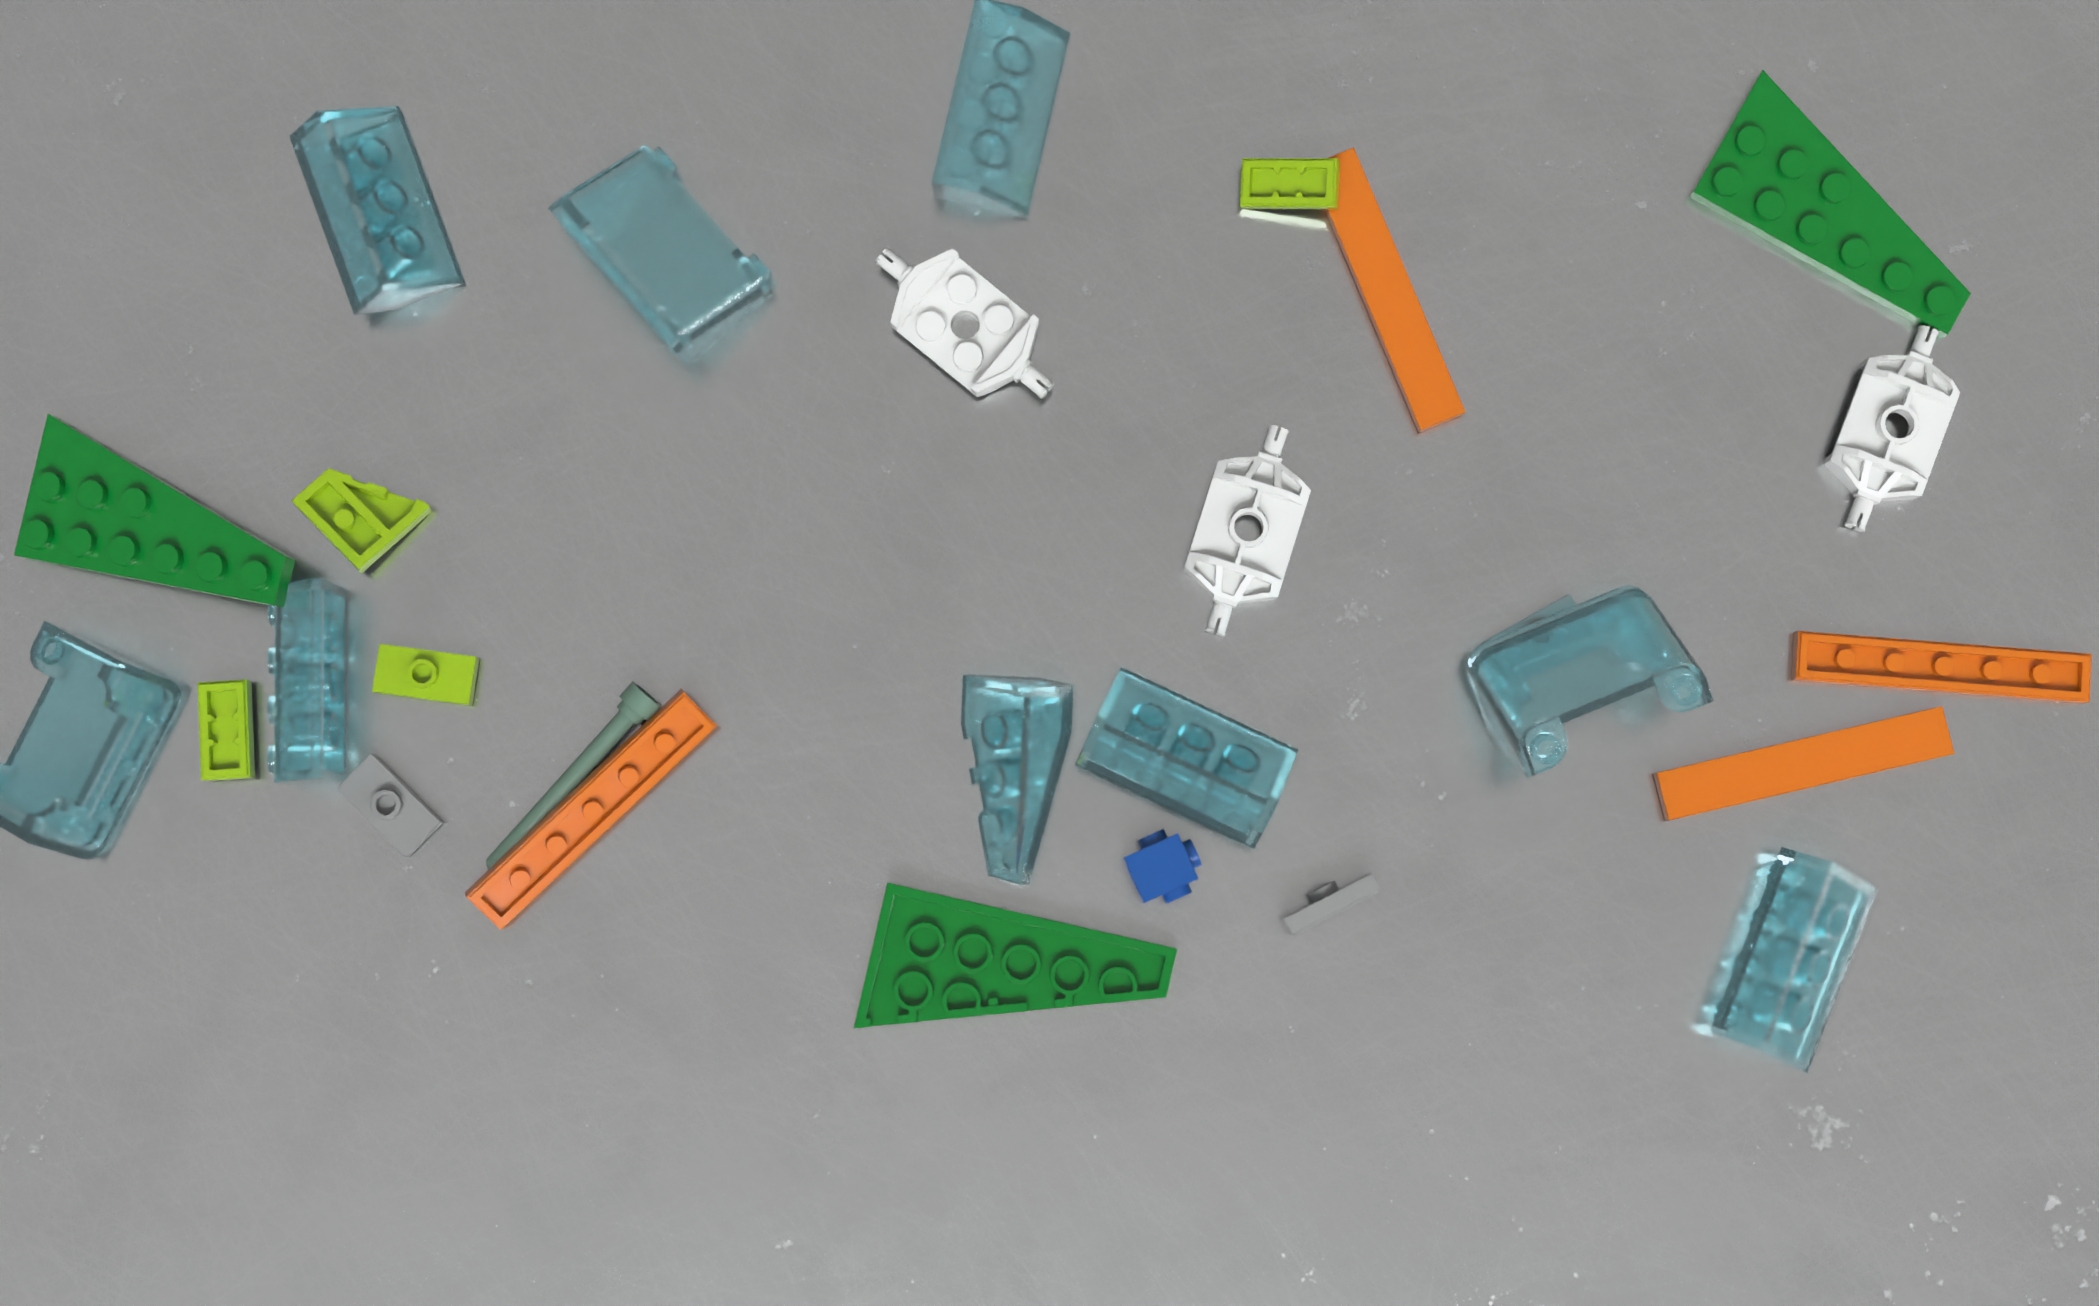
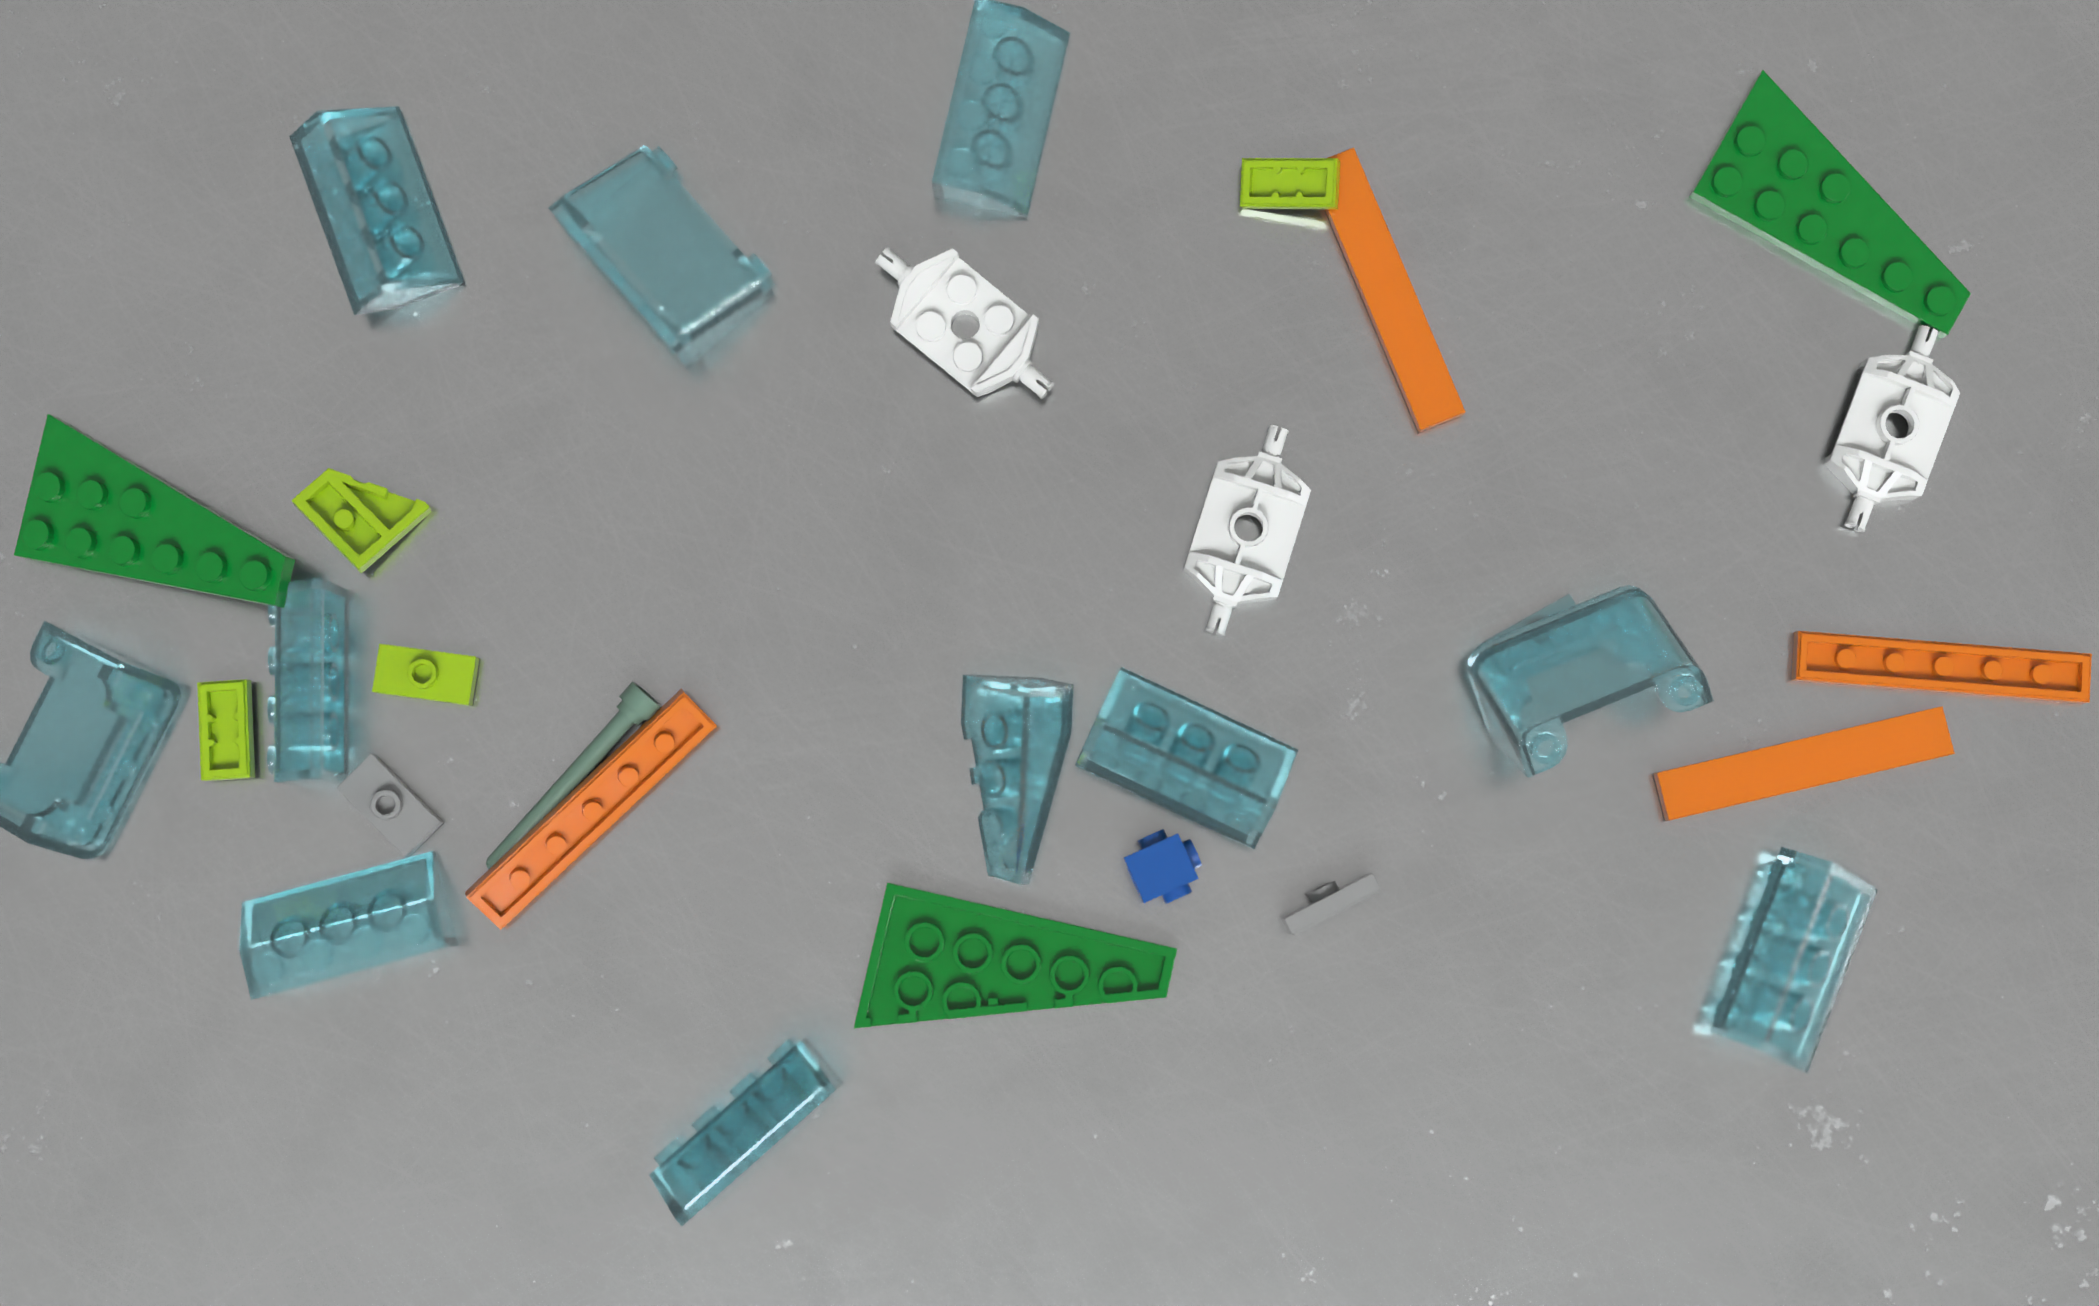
none -> clear light blue slope [239,851,459,1000]
none -> clear light blue slope [649,1038,844,1226]

